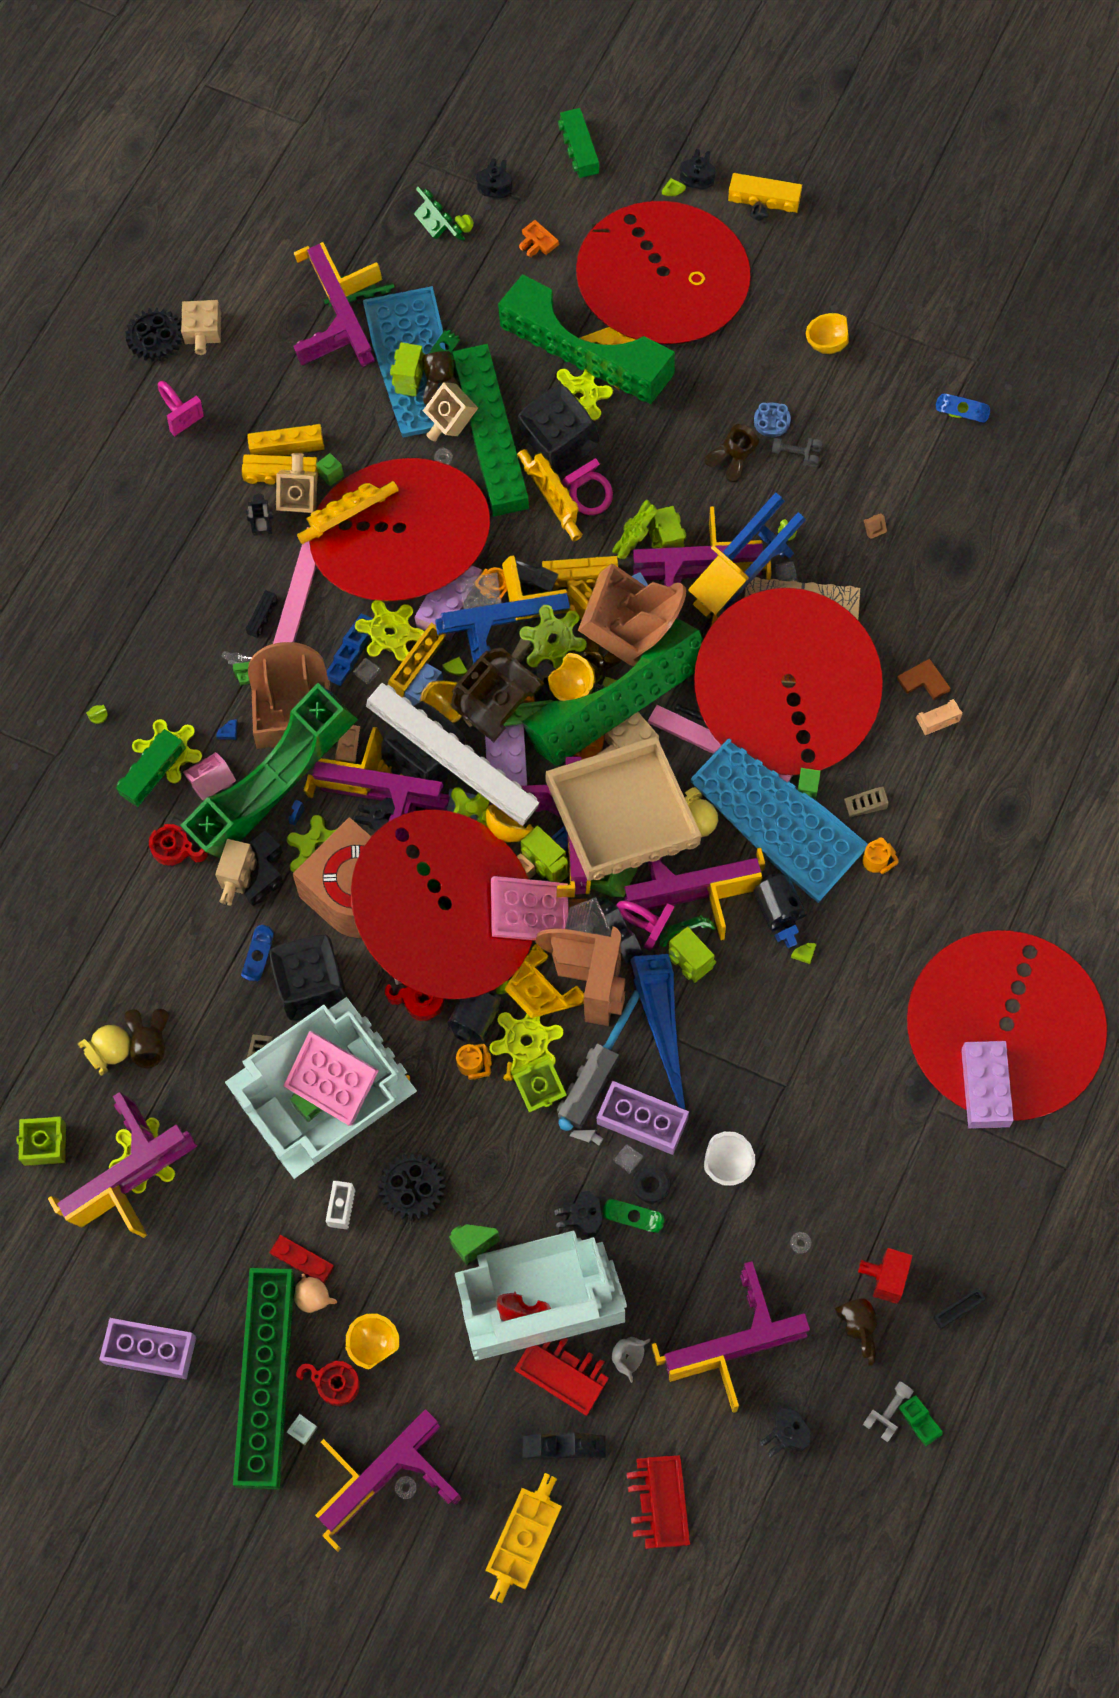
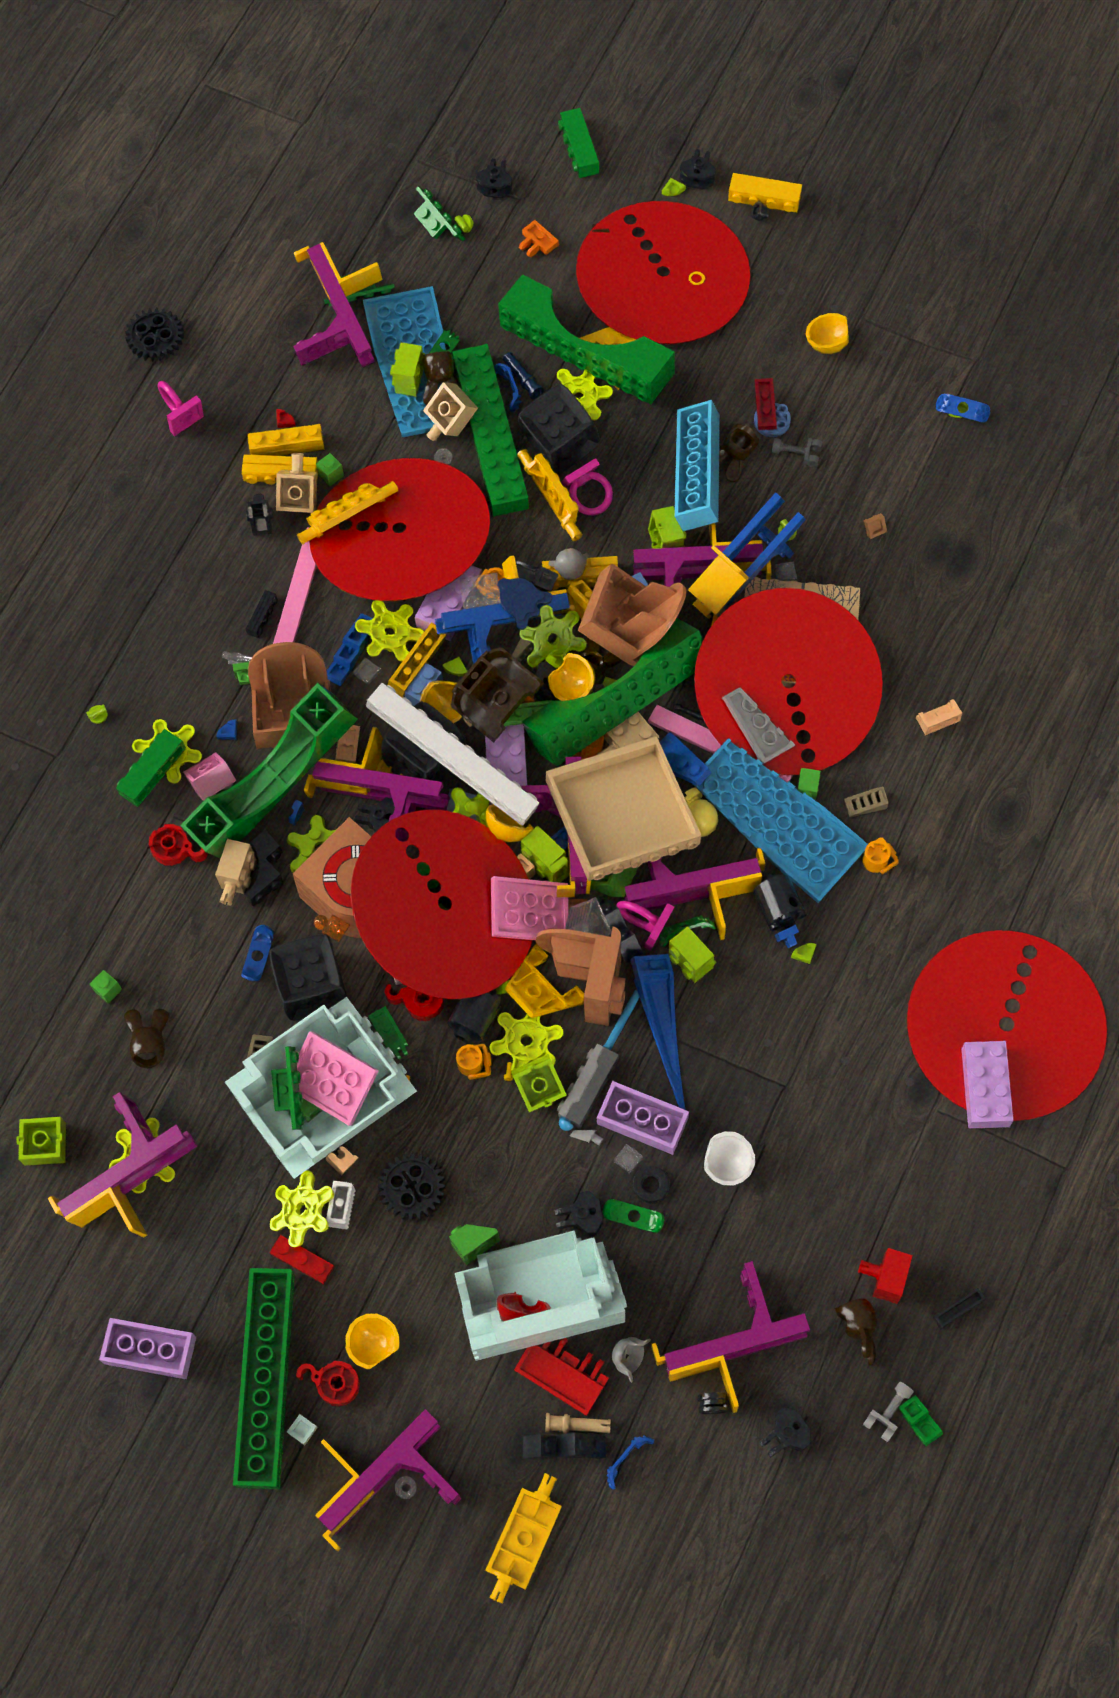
light yellow tile [78,1025,131,1076] -> none
tan brick [181,300,221,355] -> none
light nougat hair [294,1273,337,1313] -> none
lime plate [612,500,657,559] -> none
red hinge [627,1455,690,1549] -> none
clear plate [790,1232,811,1253] -> none
dark orange tile [897,659,951,700] -> none
none -> bright green brick [90,970,122,1004]
none -> neon yellow plate [270,1170,334,1247]
none -> green bracket [271,1046,305,1130]
none -> red tile [276,409,296,428]
none -> clear orange piece [314,915,350,942]
none -> light nougat hinge [325,1146,358,1176]
none -> green hinge [368,1006,408,1060]
none -> blue piece [494,363,522,412]
none -> dark blue tile [497,578,553,630]
none -> dark blue pin [503,352,544,399]
none -> lime tile [545,654,564,668]
none -> tan pin [545,1413,611,1434]
none -> light grey hair [548,548,589,580]
none -> blue piece [607,1435,654,1490]
none -> blue wing [660,732,711,787]
none -> medium azure brick [675,400,720,531]
none -> black wheel [698,1392,729,1415]
none -> light grey wing [722,687,795,765]
none -> dark red plate [754,378,777,430]

